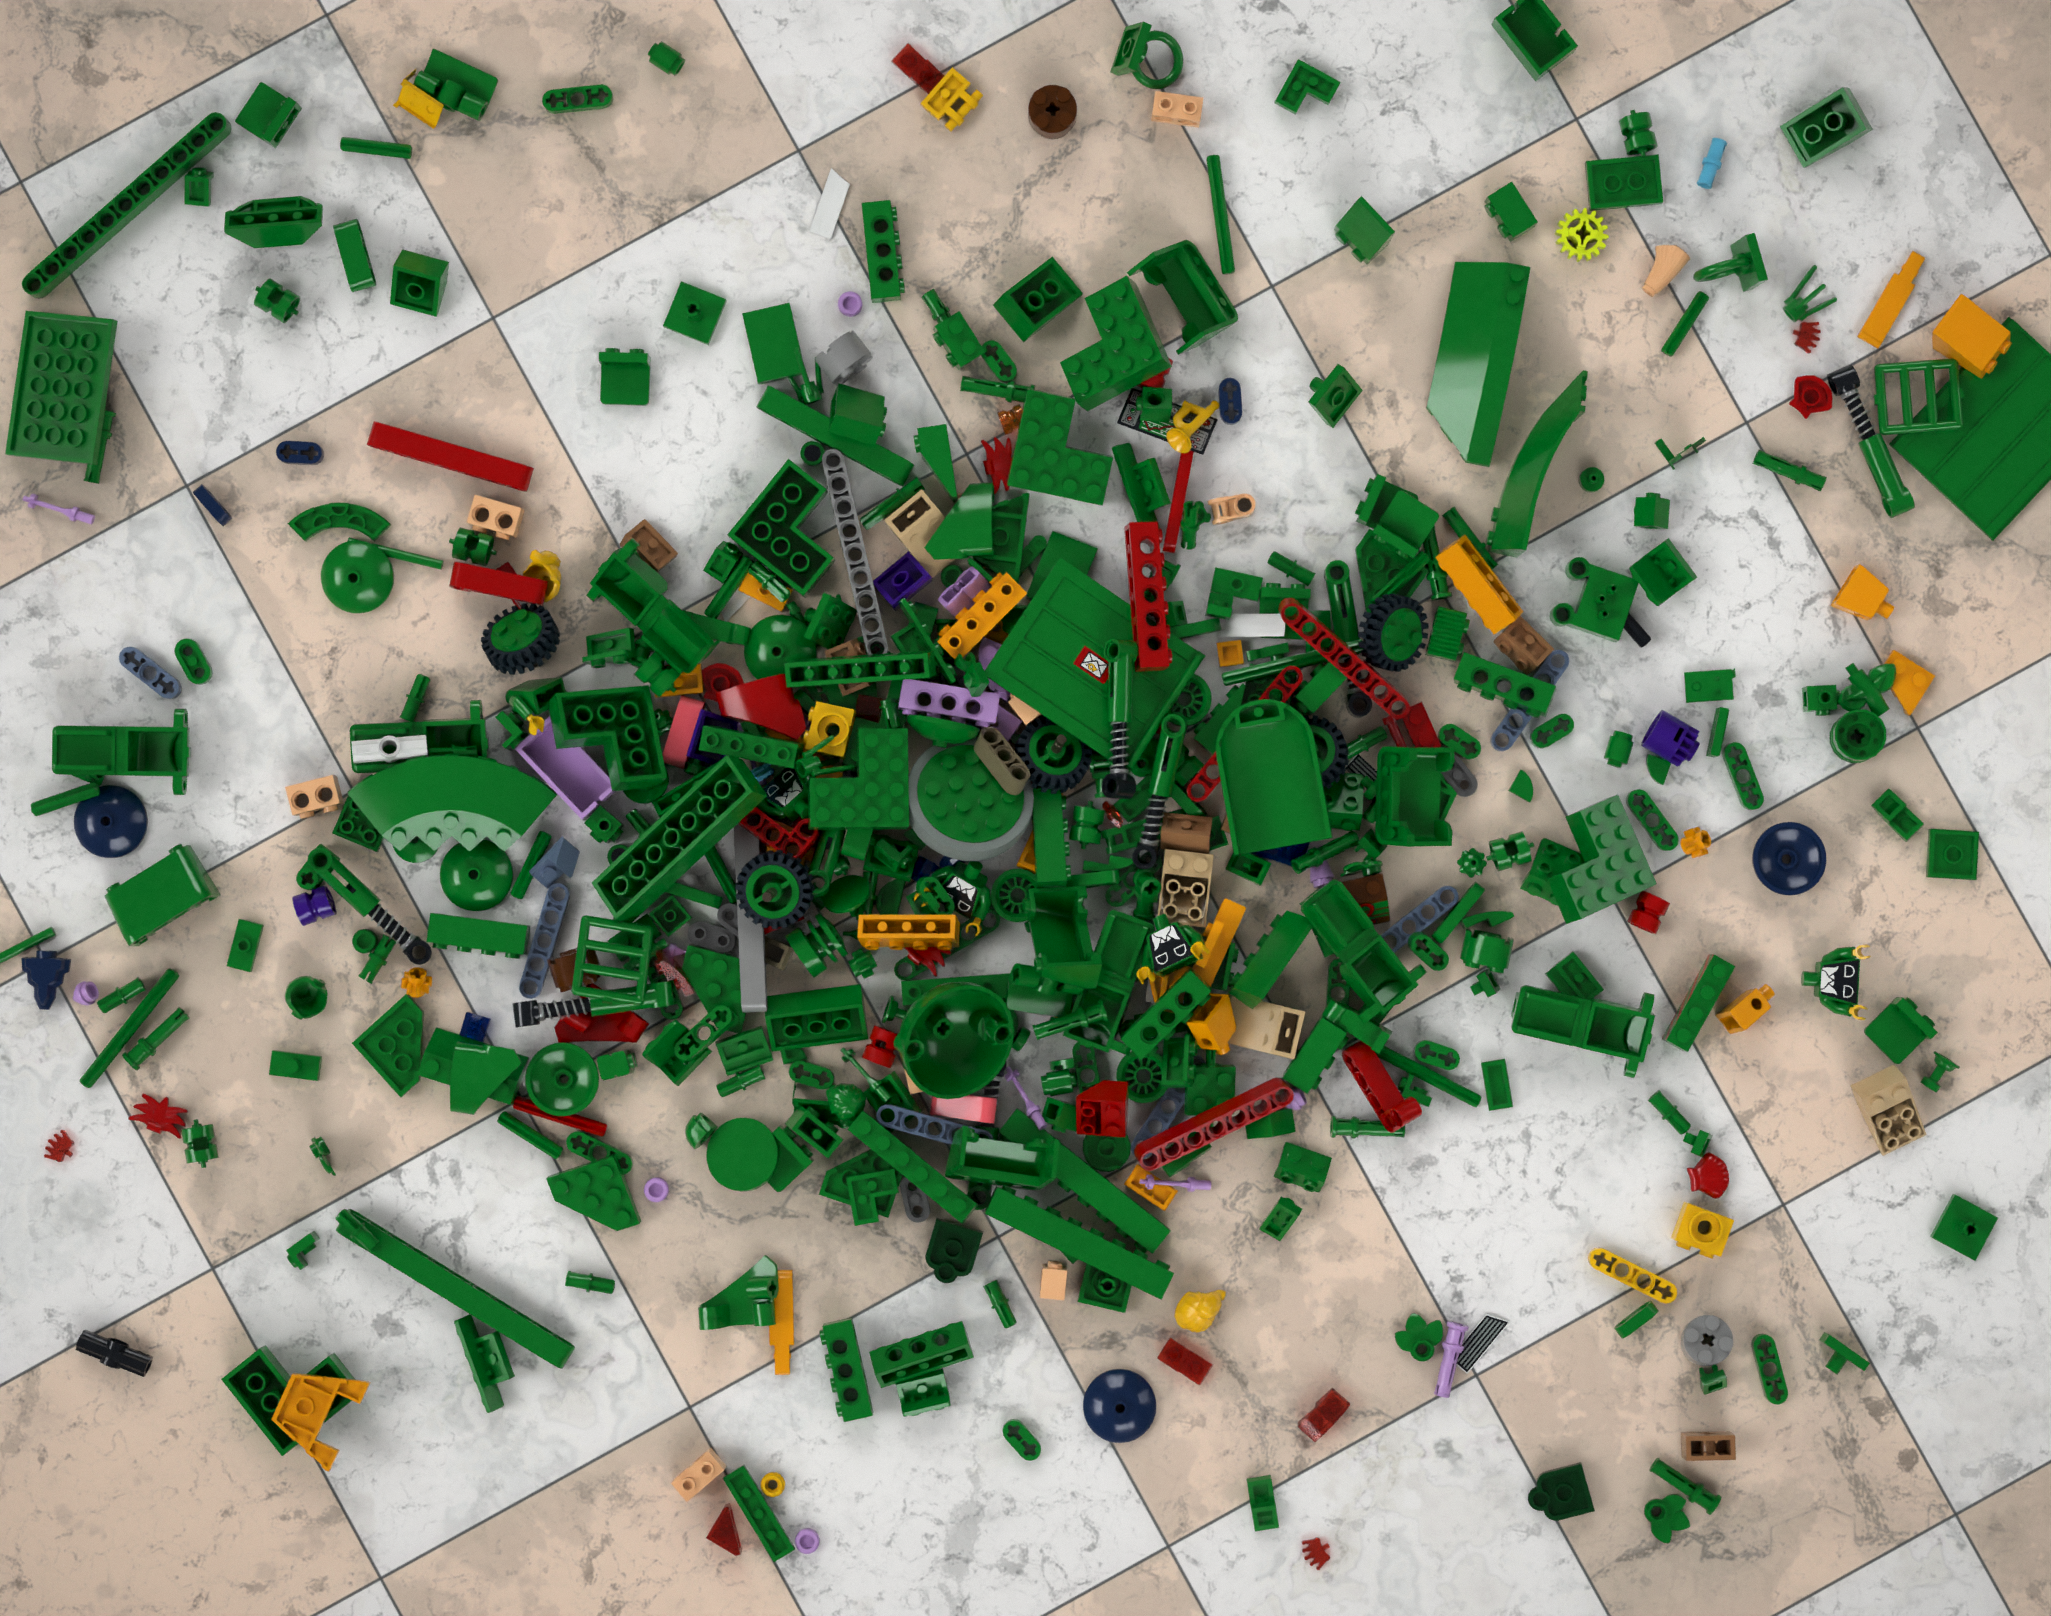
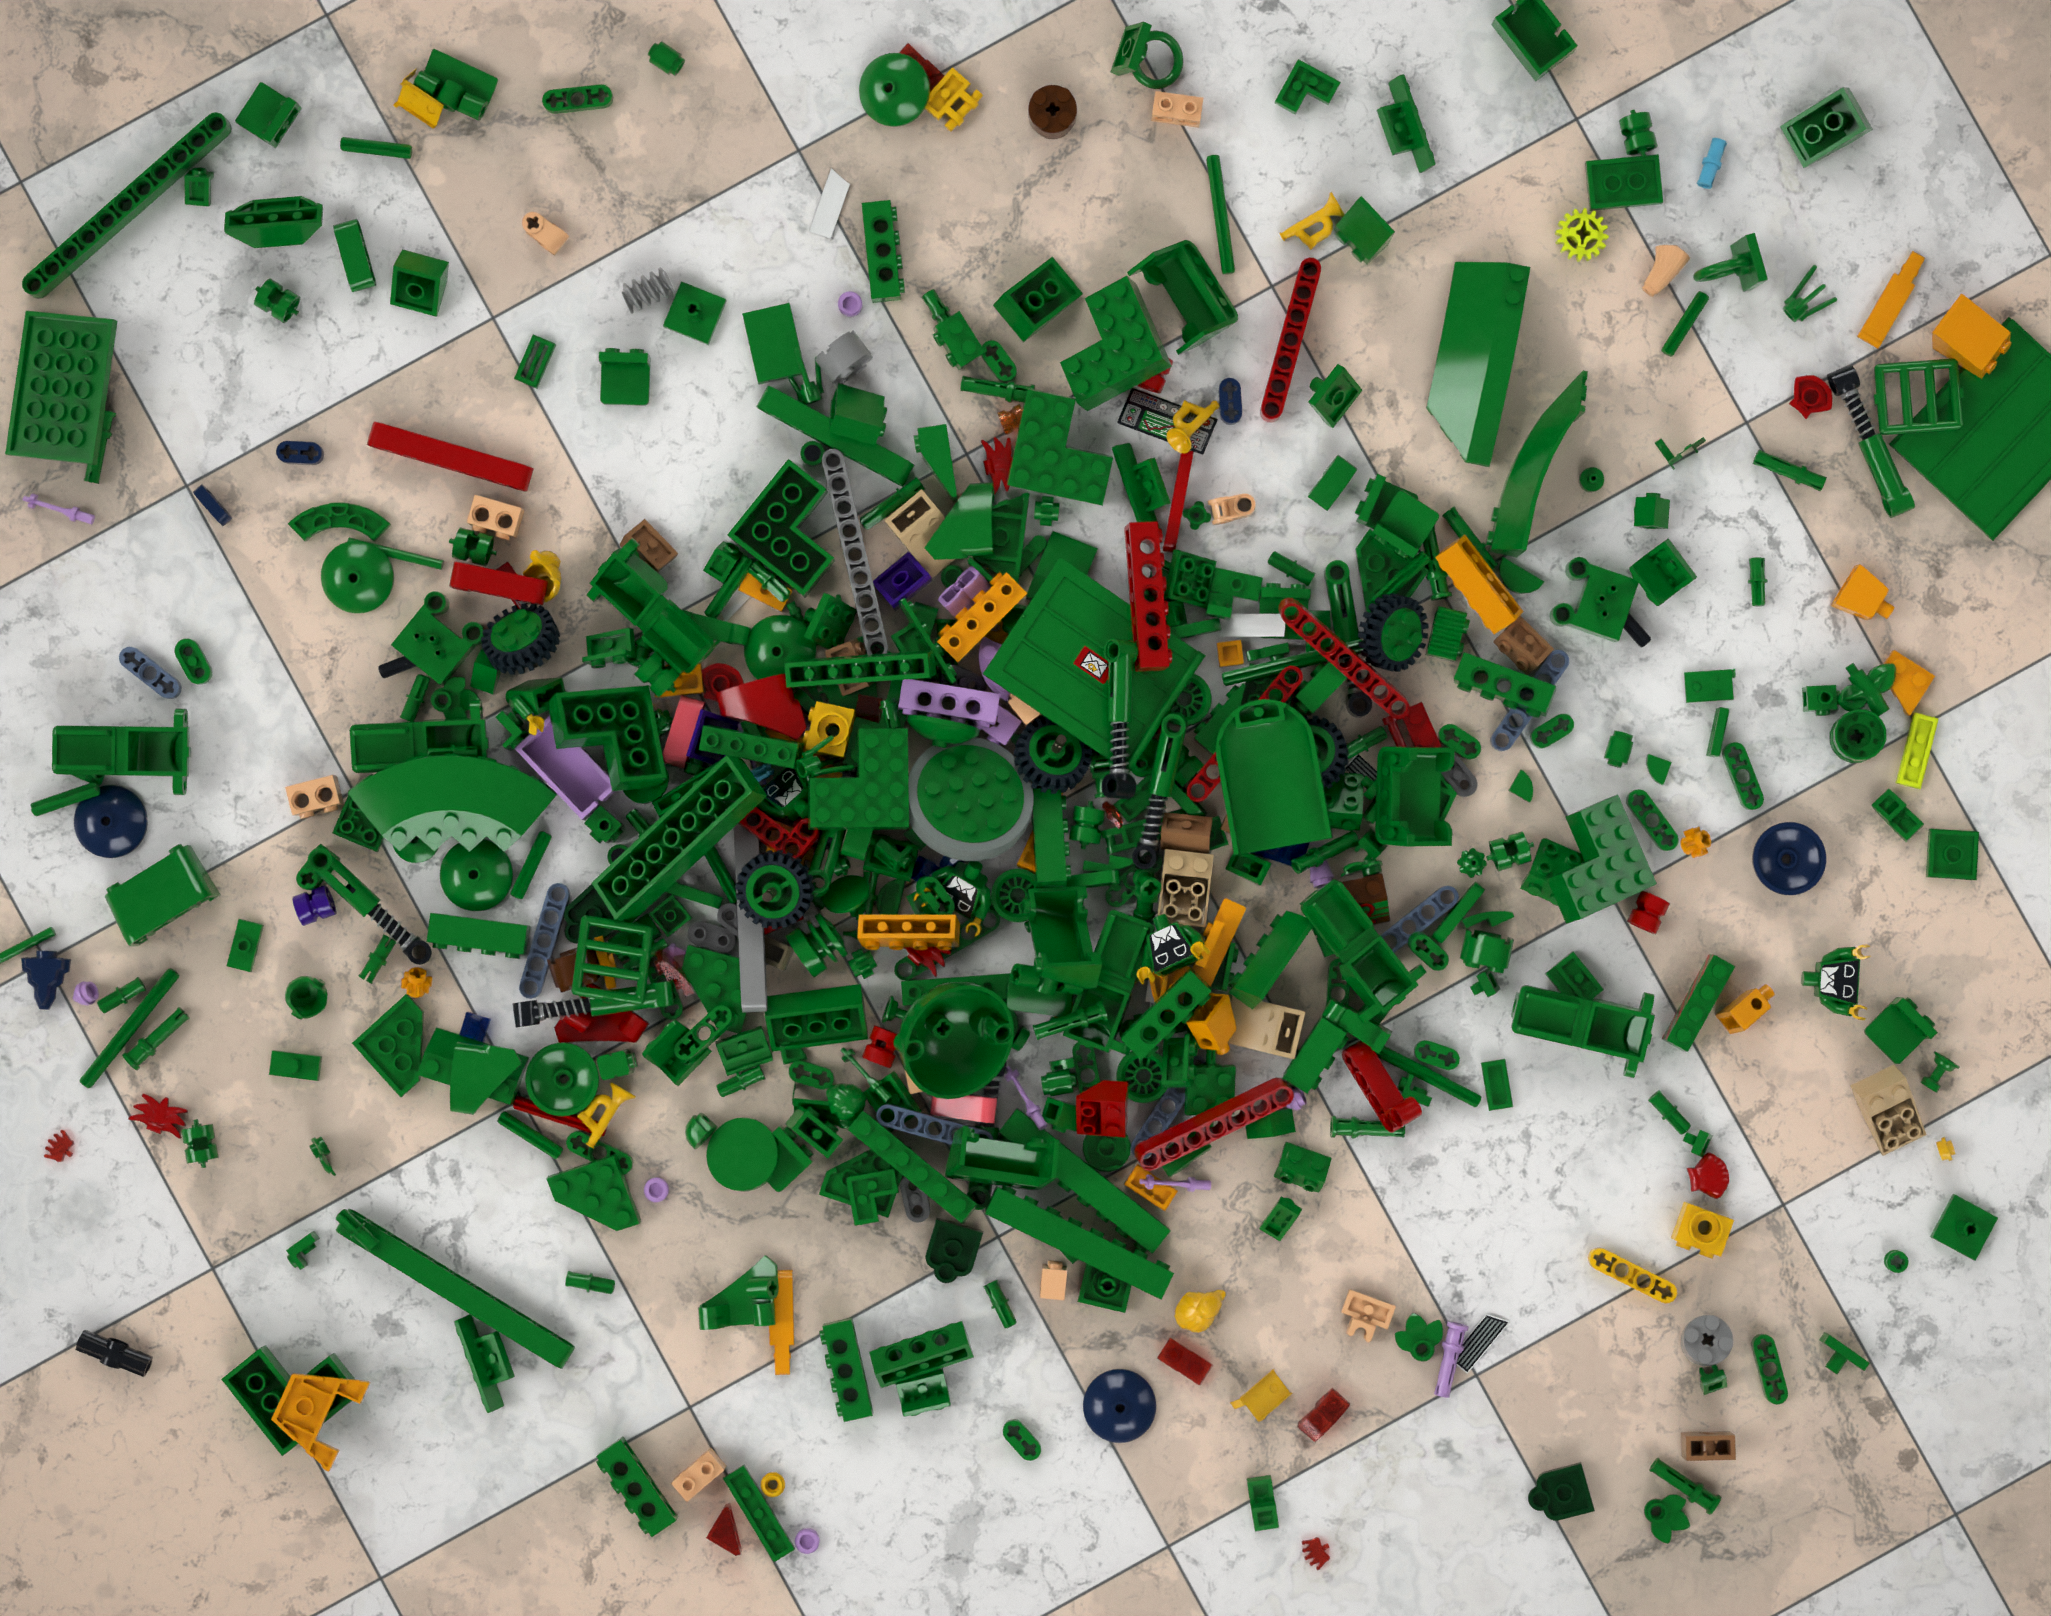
white piece [351,735,428,763] -> none
green tile [352,929,378,953] -> none
sand blue slope [529,836,580,889] -> none
green plate [955,653,989,697] -> none
dark tan beam [974,726,1030,795] -> none
green brick [1136,387,1172,423] -> none
green pin [1180,501,1200,550] -> none
green brick [1484,182,1538,242] -> none
green beam [1614,1301,1659,1338] -> none
dark purple gear [1641,710,1700,767] -> none
clear red piece [1792,322,1821,354] -> none
none -> green piece [378,591,485,686]
none -> green plate [431,677,480,719]
none -> green slope [470,649,501,695]
none -> green tile [514,334,556,389]
none -> light nougat piece [522,212,569,256]
none -> dark green plate [564,884,614,944]
none -> yellow piece [577,1082,636,1149]
none -> light orange plate [594,936,617,990]
none -> green brick [596,1437,678,1537]
none -> light grey piece [622,267,676,314]
none -> green dish [859,53,930,127]
none -> green gear [1034,496,1060,526]
none -> green tile [1164,550,1217,608]
none -> yellow piece [1230,1369,1292,1422]
none -> red beam [1260,257,1321,423]
none -> yellow piece [1279,192,1344,250]
none -> green slope [1308,455,1357,511]
none -> light nougat plate [1341,1289,1396,1342]
none -> green bracket [1377,74,1436,173]
none -> green tile [1499,557,1544,594]
none -> green axle [1748,557,1768,607]
none -> green bush [1884,1250,1909,1273]
none -> neon yellow tile [1895,712,1939,789]
none -> yellow plate [1936,1137,1956,1161]

